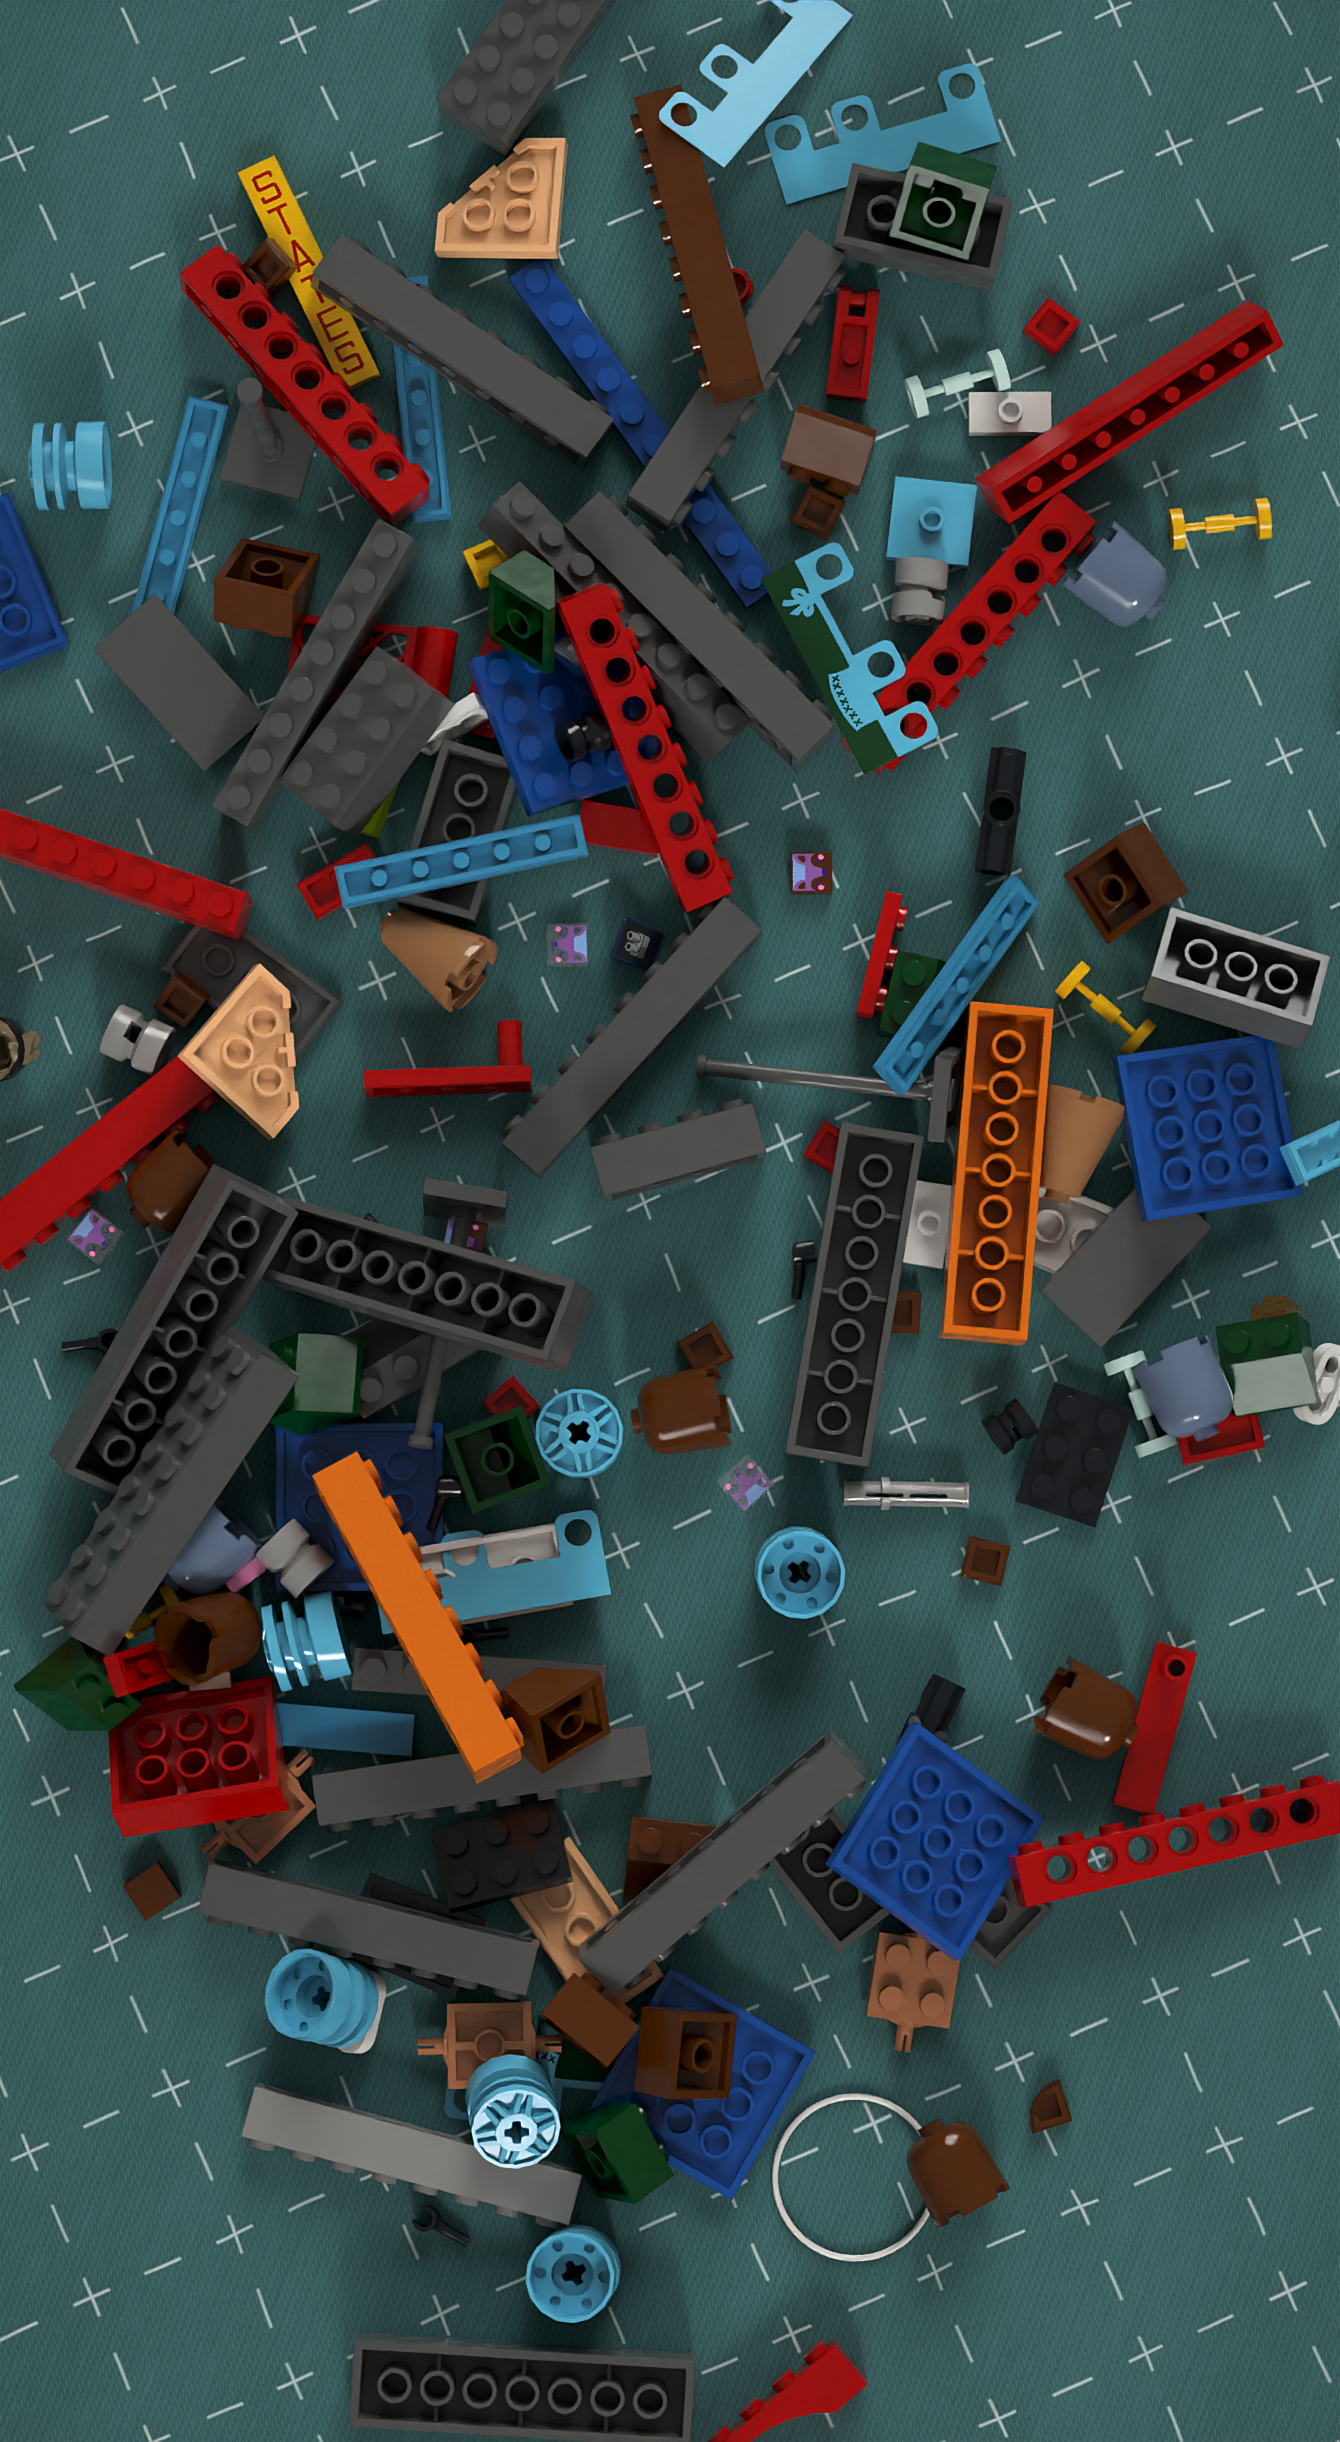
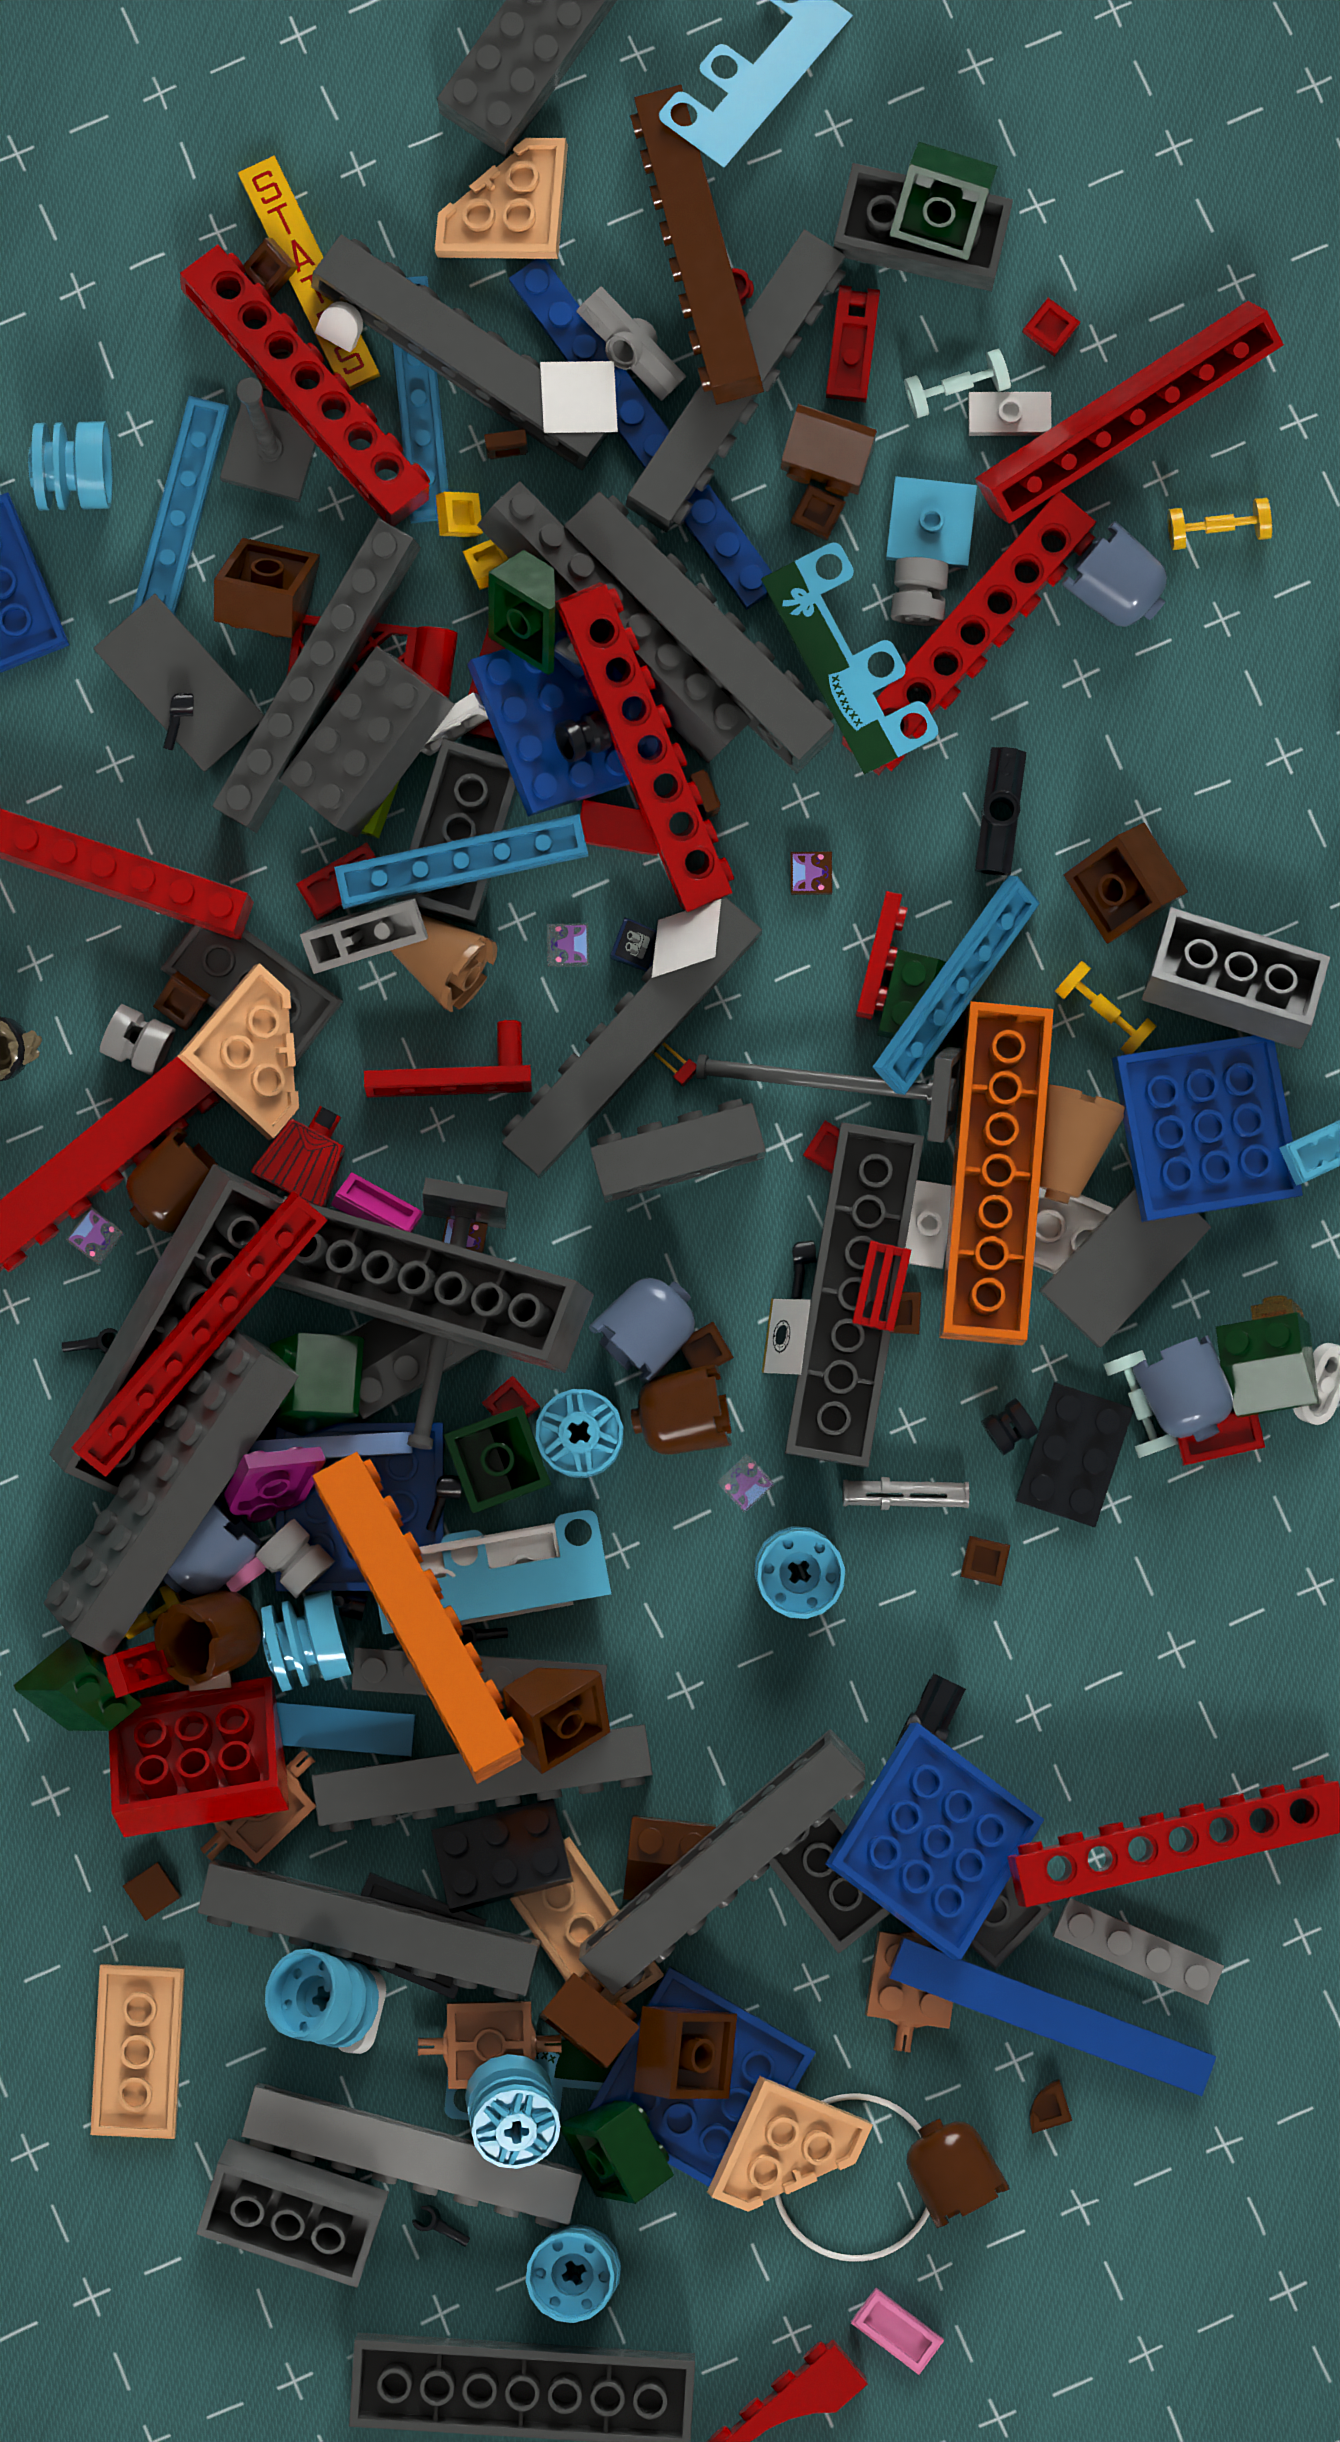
medium azure piece [764,63,1001,205] -> none
reddish brown cylinder [1031,1656,1139,1760] -> none
red piece [1112,1641,1197,1814] -> none
none -> red plate [71,1190,327,1477]
none -> light nougat tile [90,1964,185,2139]
none -> black hand [163,693,194,750]
none -> dark grey brick [196,2138,389,2288]
none -> magenta plate [224,1446,326,1523]
none -> light blue beam [249,1432,413,1459]
none -> red torso [251,1106,345,1208]
none -> light grey slope [300,898,429,974]
none -> white tile [314,301,363,352]
none -> dark pink tile [331,1172,424,1233]
none -> yellow tile [436,491,483,537]
none -> reddish brown tile [484,429,528,459]
none -> white sticker [540,361,618,433]
none -> light grey piece [576,286,687,402]
none -> sand blue cylinder [589,1277,695,1383]
none -> white sticker [652,899,721,978]
none -> red piece [654,1042,697,1087]
none -> reddish brown tile [689,769,721,820]
none -> light nougat plate [707,2076,873,2212]
none -> white sticker [762,1299,811,1375]
none -> bright pink tile [851,2288,944,2375]
none -> red tile [852,1240,912,1332]
none -> blue tile [887,1937,1216,2096]
none -> light grey plate [1052,1897,1224,2005]

